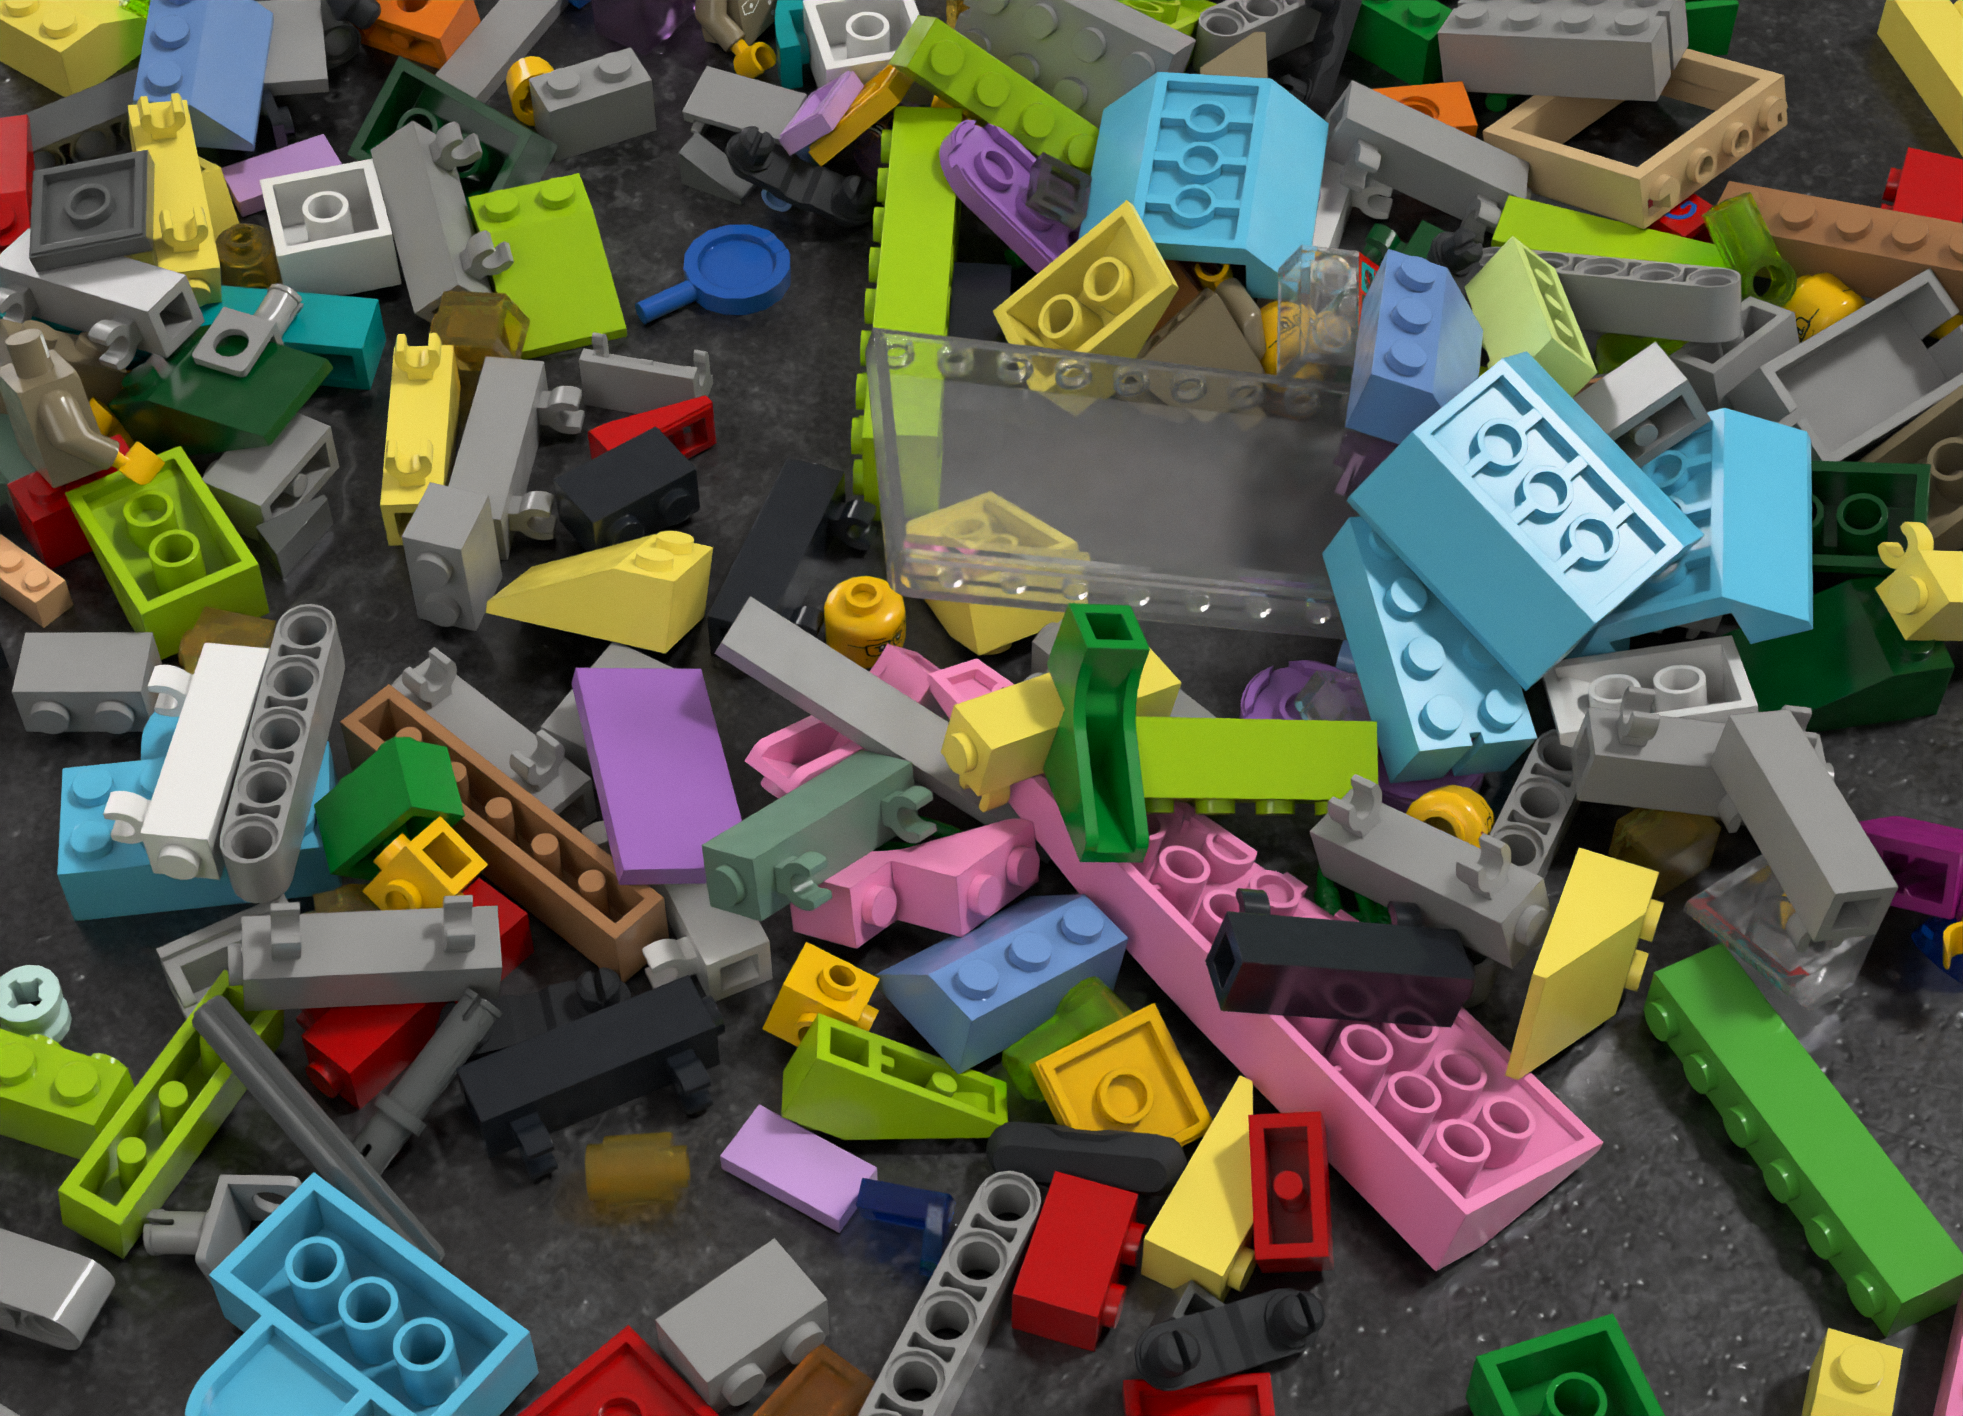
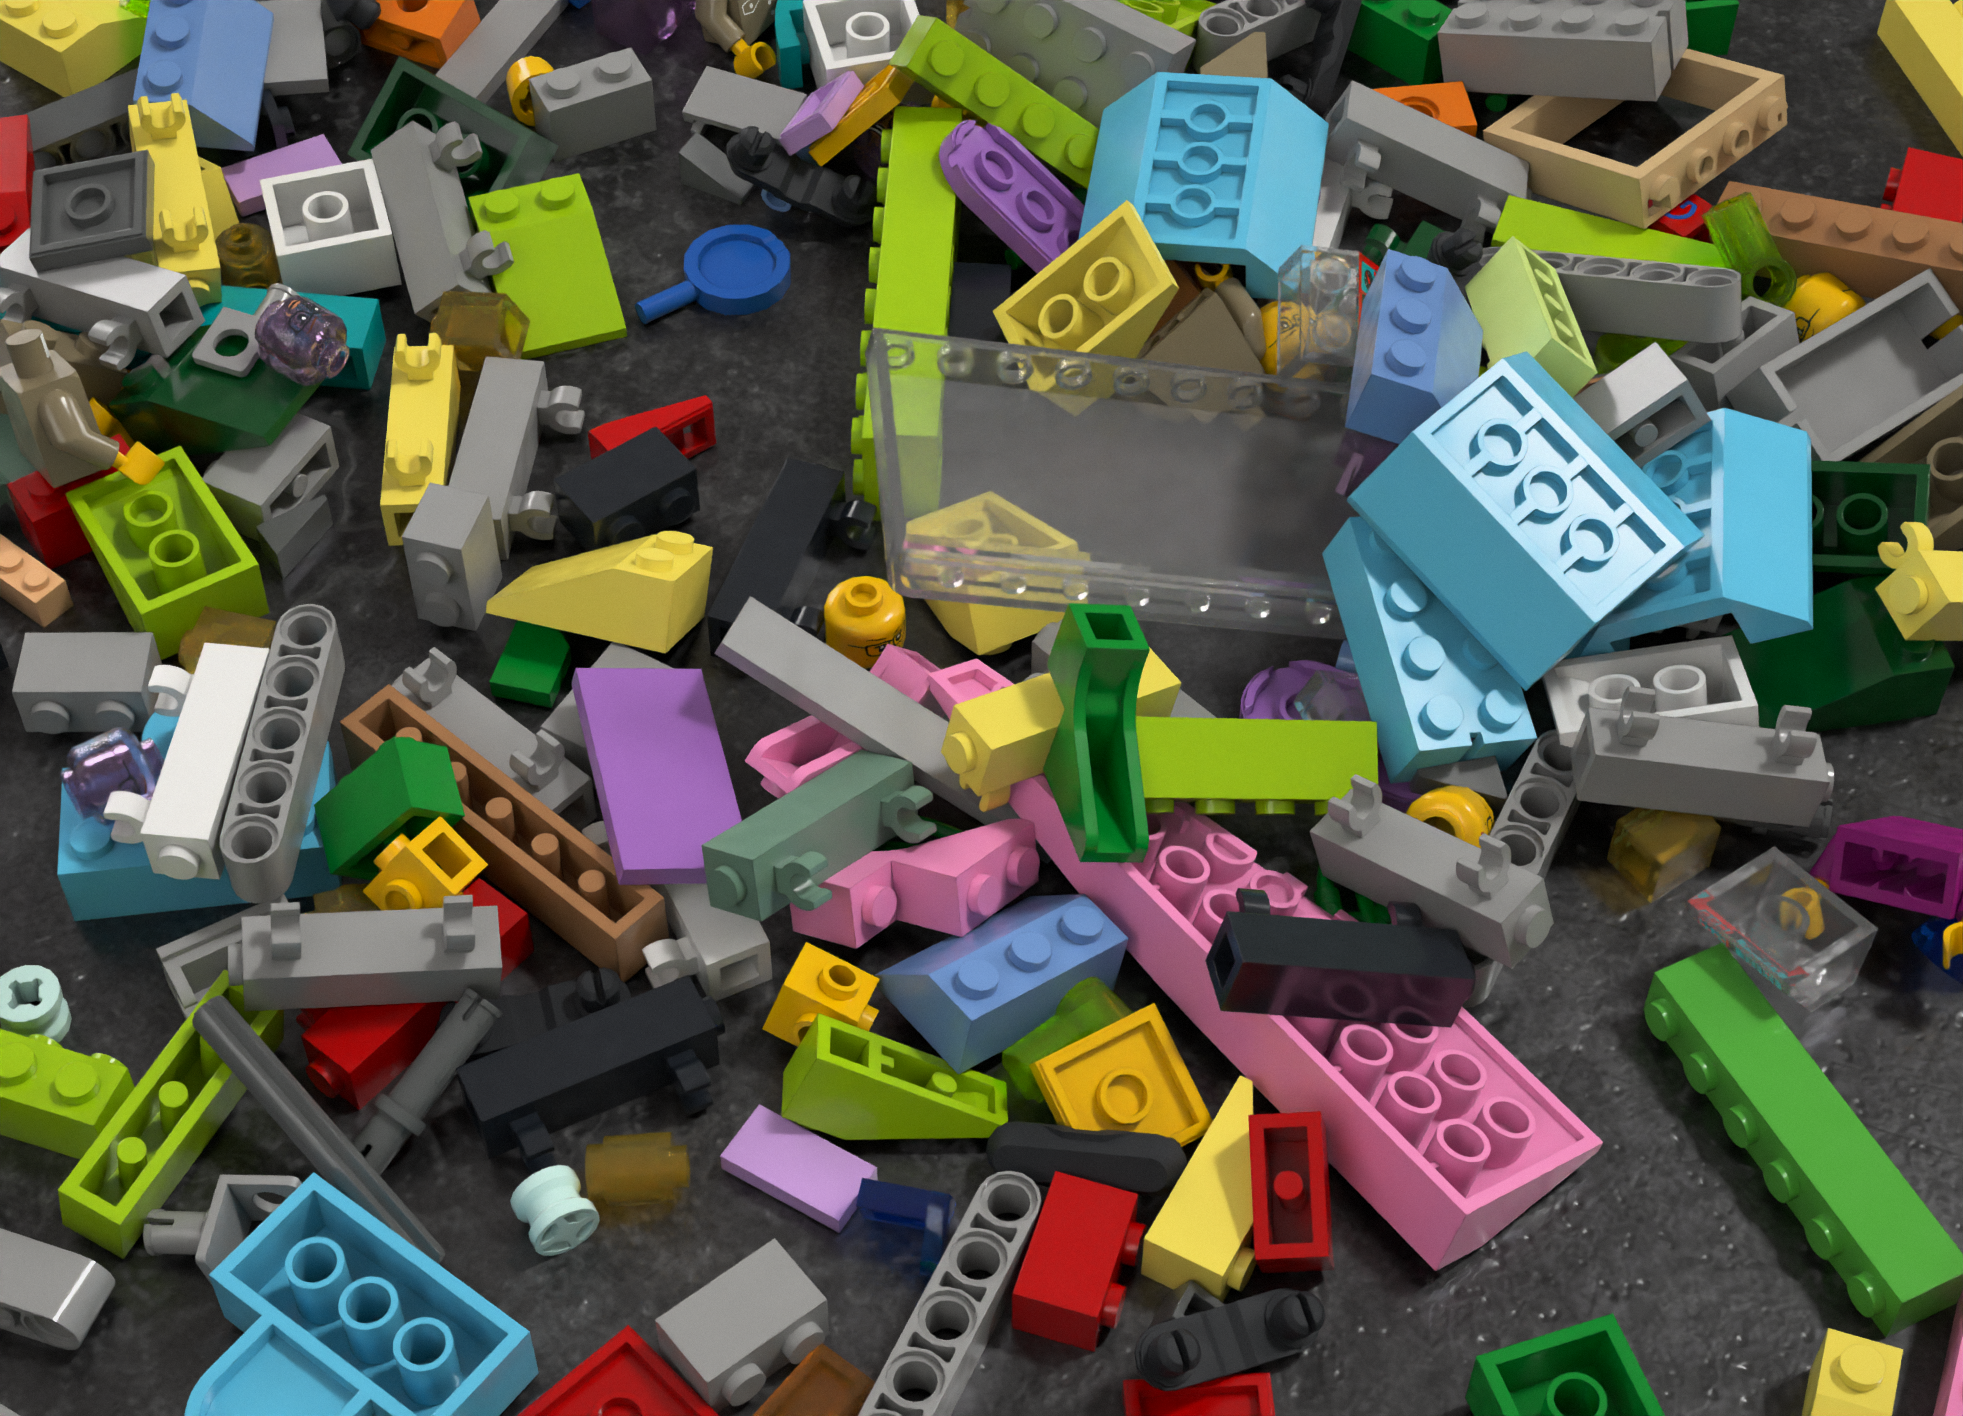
light grey hinge [579,332,713,414] -> none
clear smoke plate [1025,152,1092,230] -> none
light yellow slope [1505,848,1664,1080] -> none
light grey brick [1710,709,1898,953] -> none
none -> clear purple head [59,727,164,827]
none -> clear purple head [255,295,350,386]
none -> green tile [489,620,572,708]
none -> light aqua wheel [510,1165,600,1256]
none -> dark grey piece [1409,756,1508,815]

